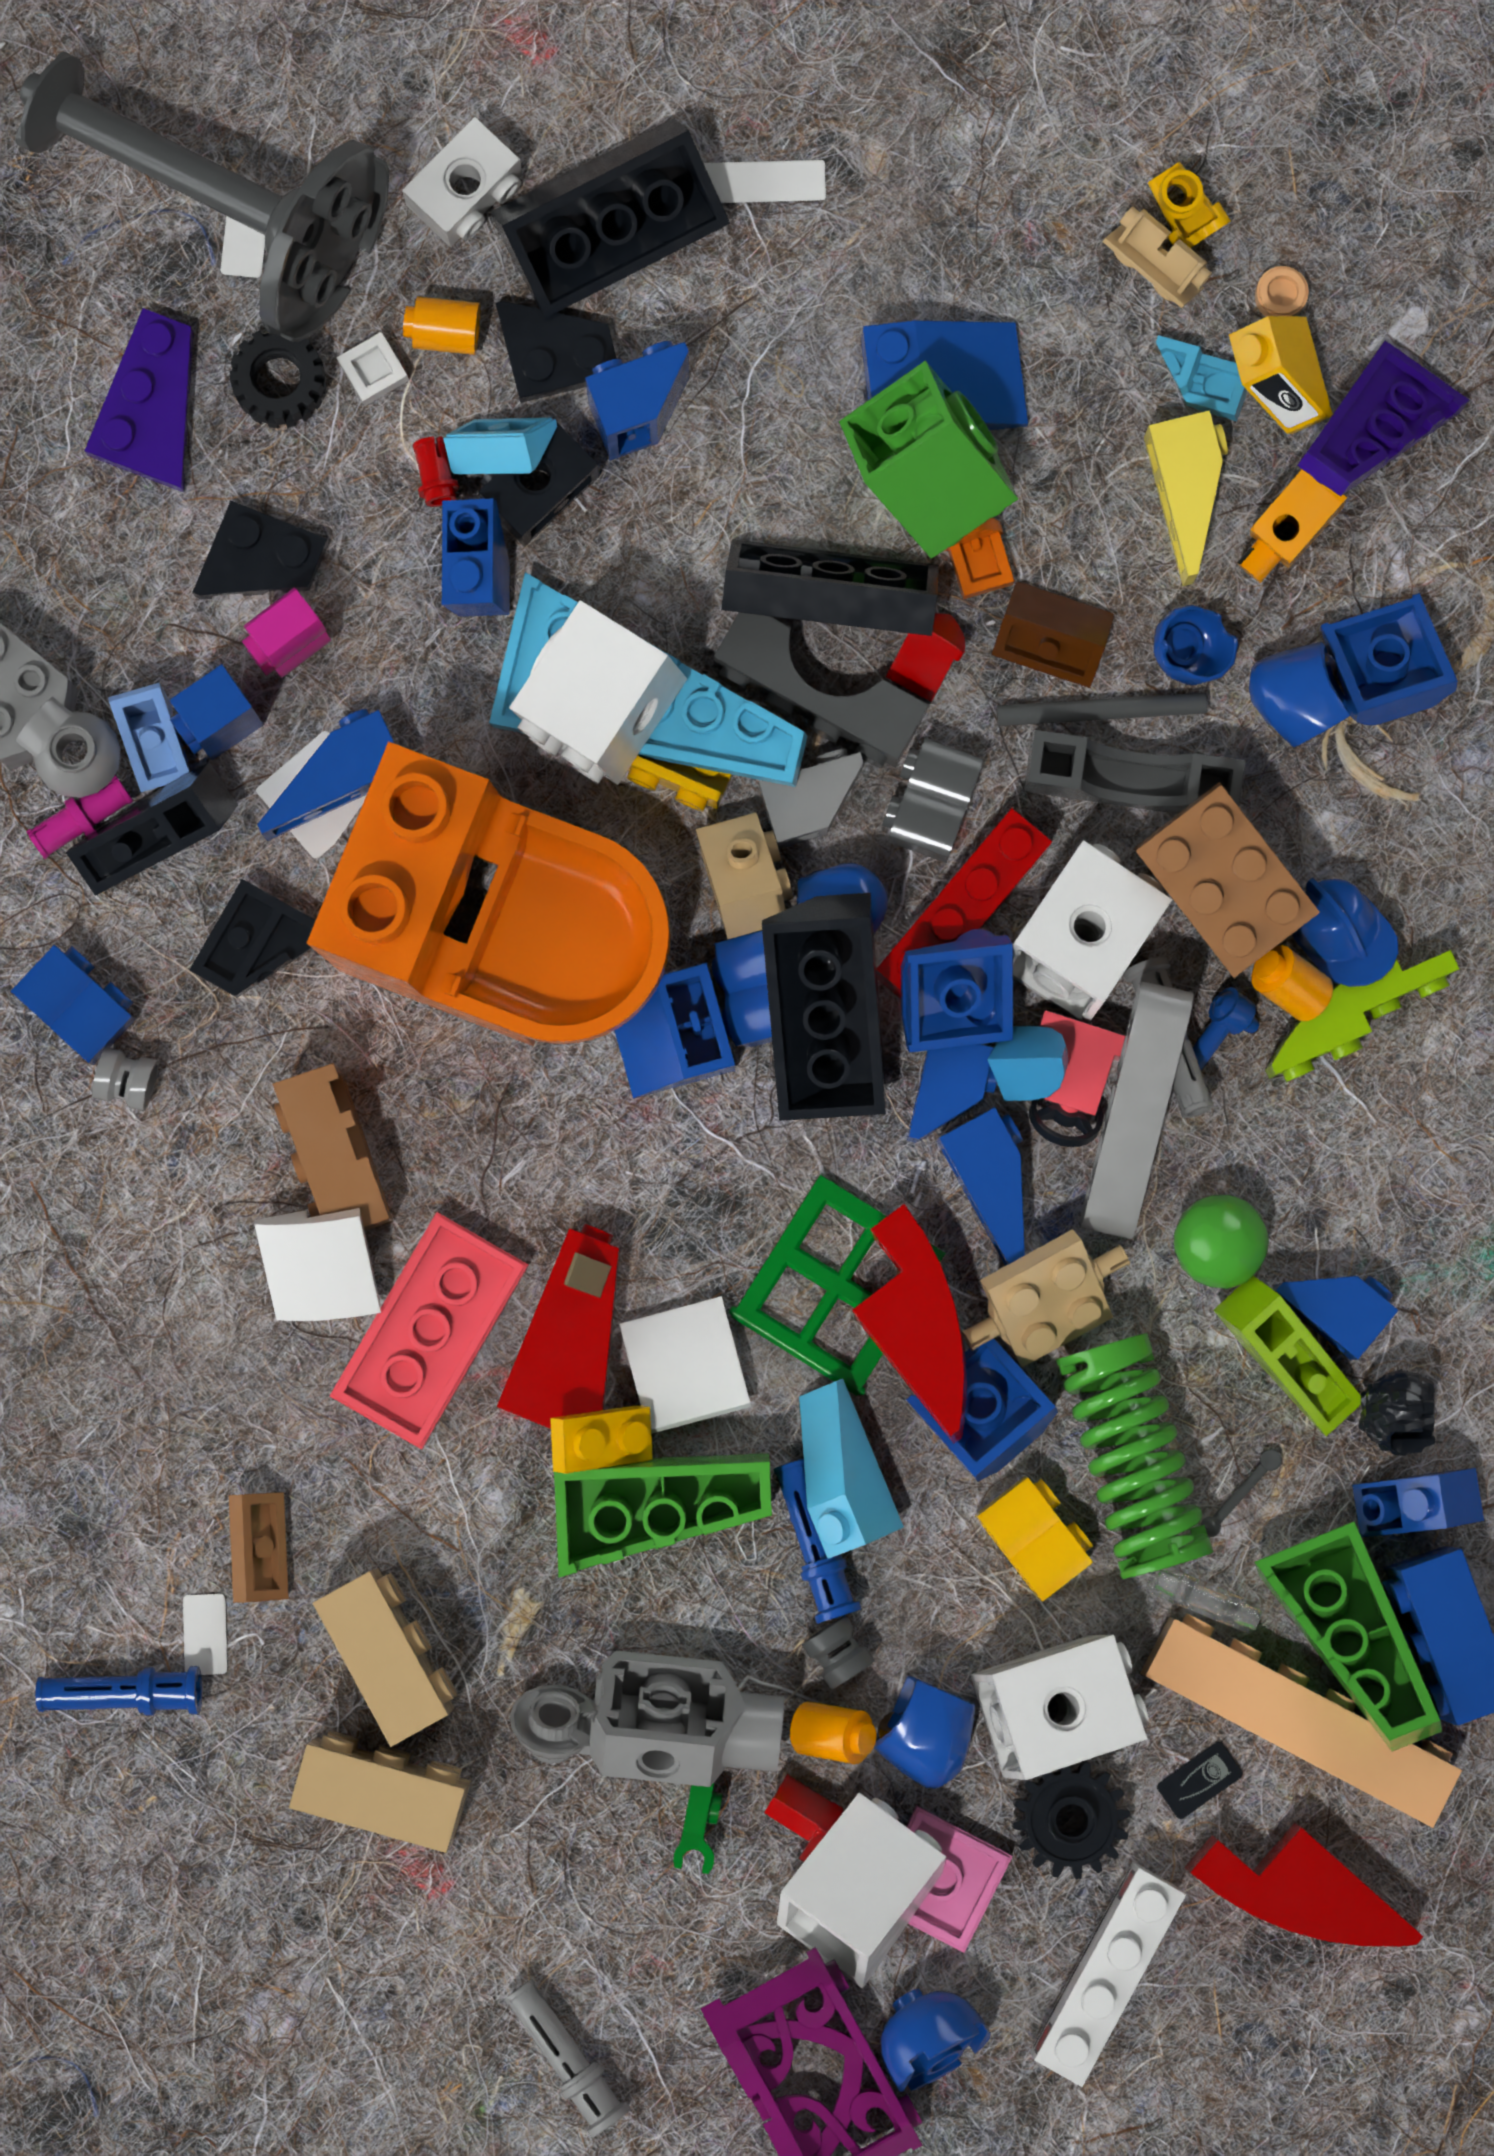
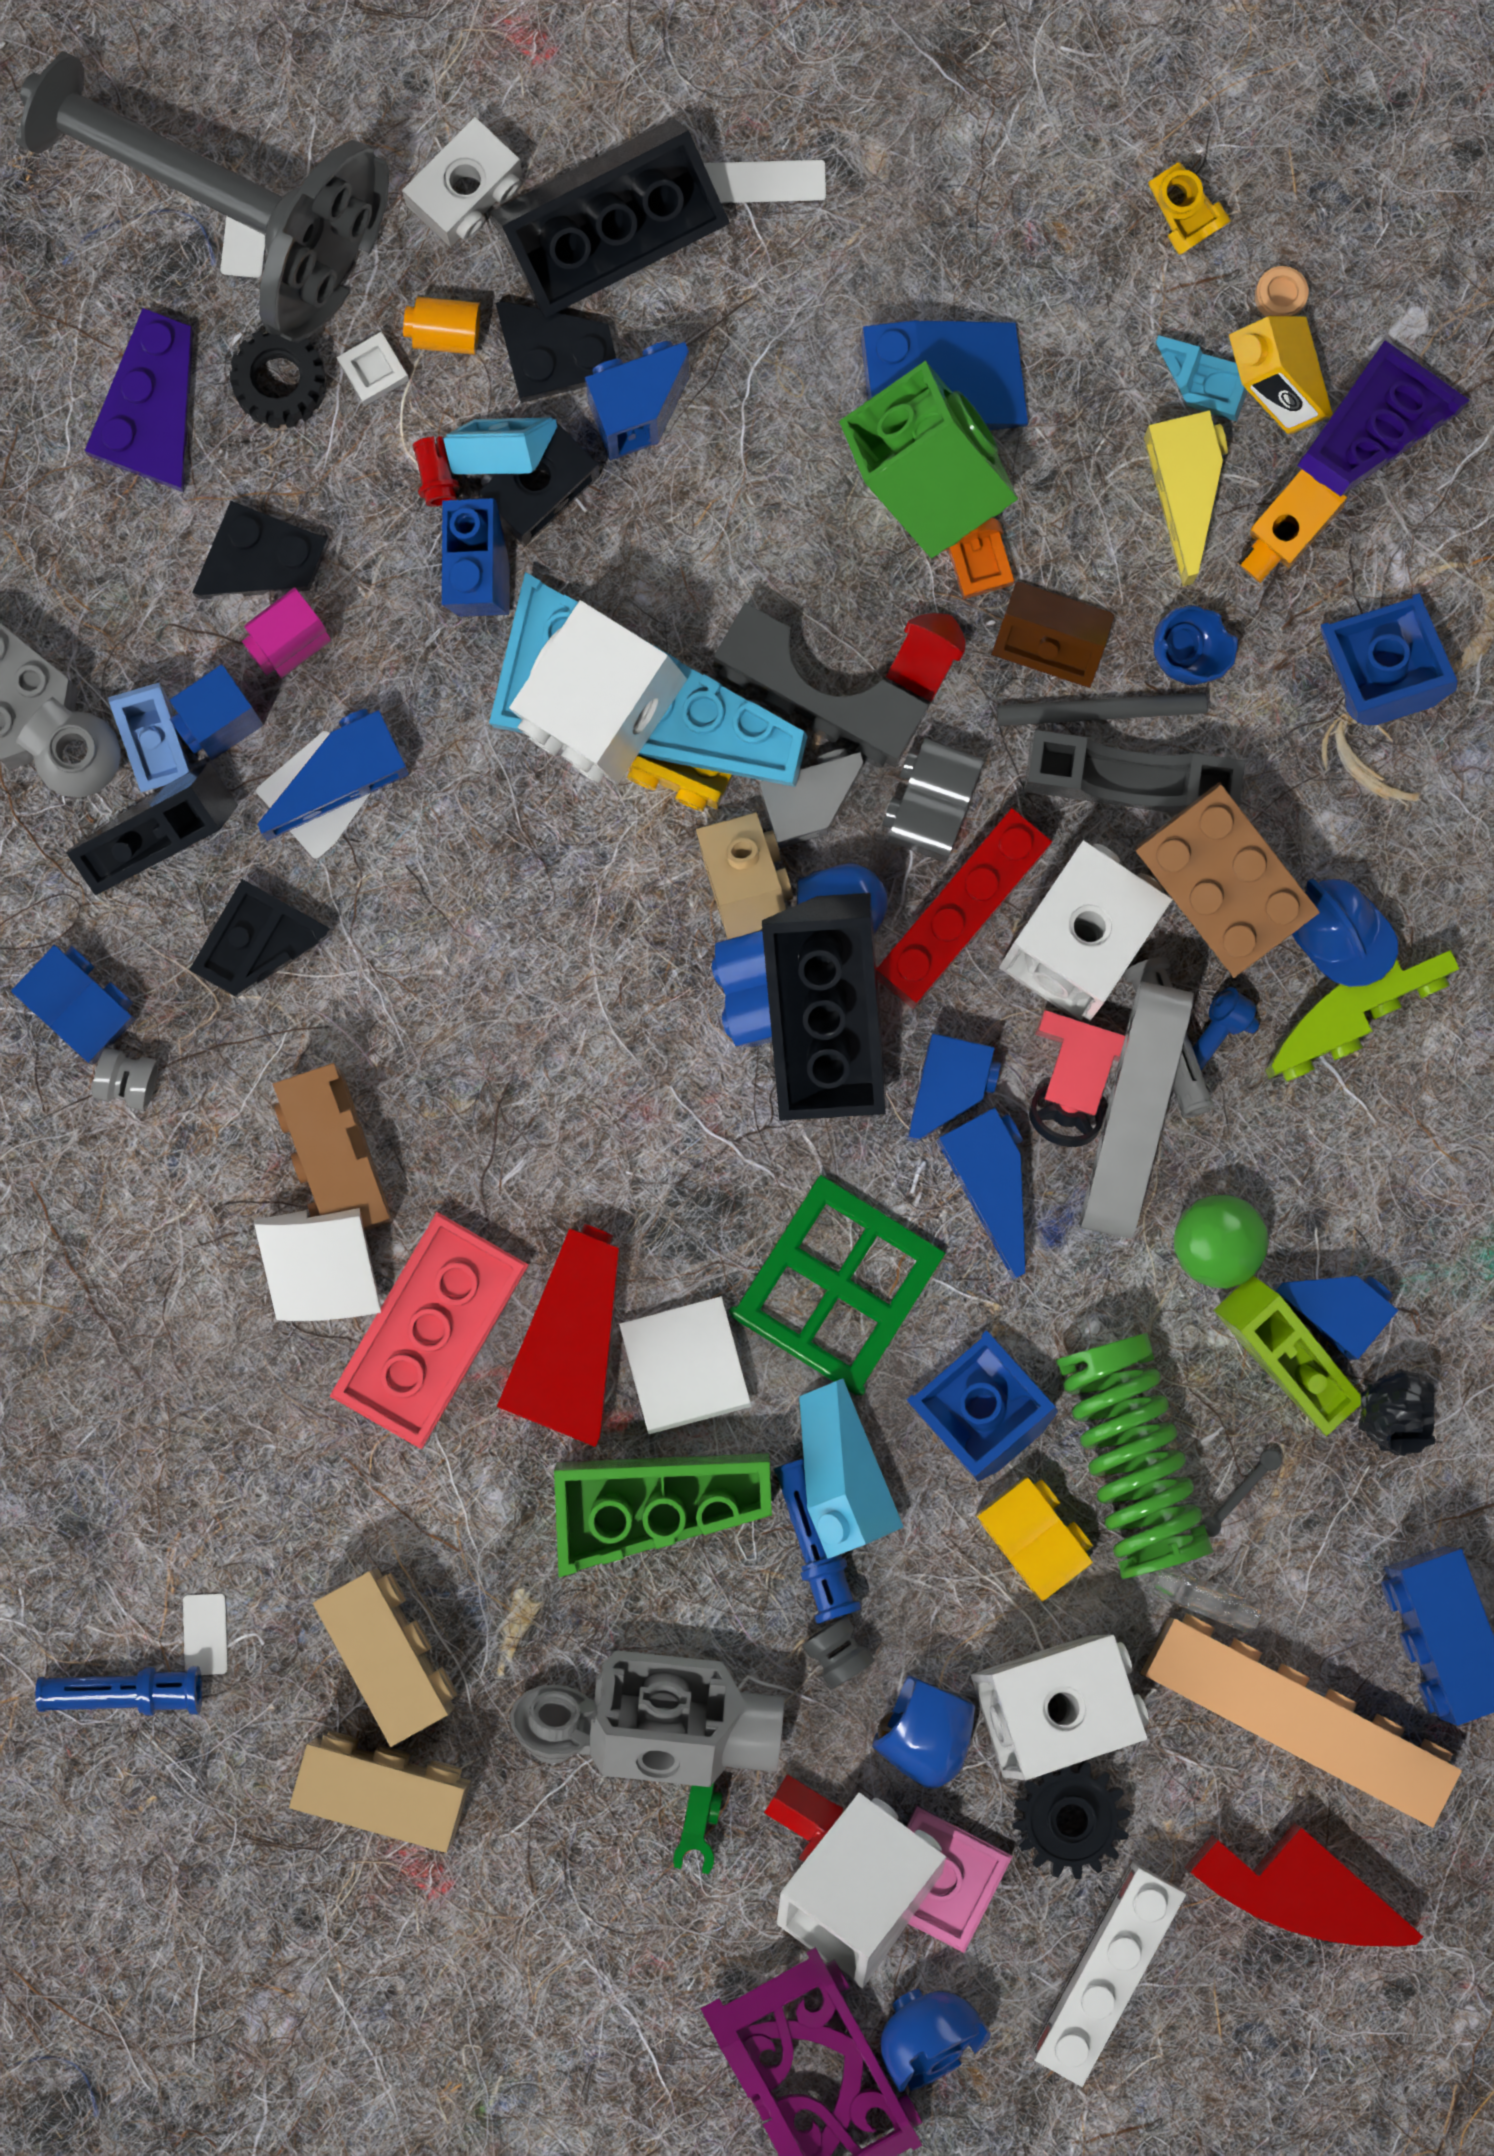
dark pink pin [26,774,133,859] -> none
medium nougat plate [229,1492,289,1603] -> none
orange piece [306,741,671,1046] -> none
light grey pin [504,1979,631,2138] -> none
yellow plate [550,1405,653,1474] -> none
dark tan piece [564,1252,612,1298] -> none
blue slope [614,963,735,1099] -> none
black slope [721,539,939,636] -> none
light orange brick [790,1701,876,1764] -> none
red slope [852,1204,967,1444] -> none
blue slope [901,929,1013,1053] -> none
tan plate [962,1229,1130,1368] -> none
dark azure brick [987,1026,1068,1101] -> none
tan hinge [1102,206,1212,308] -> none
black sticker [1157,1742,1243,1819] -> none
blue piece [1249,642,1350,748] -> none
light orange brick [1251,945,1333,1021] -> none
bright green wedge [1255,1521,1442,1752] -> none
blue slope [1352,1468,1484,1538] -> none

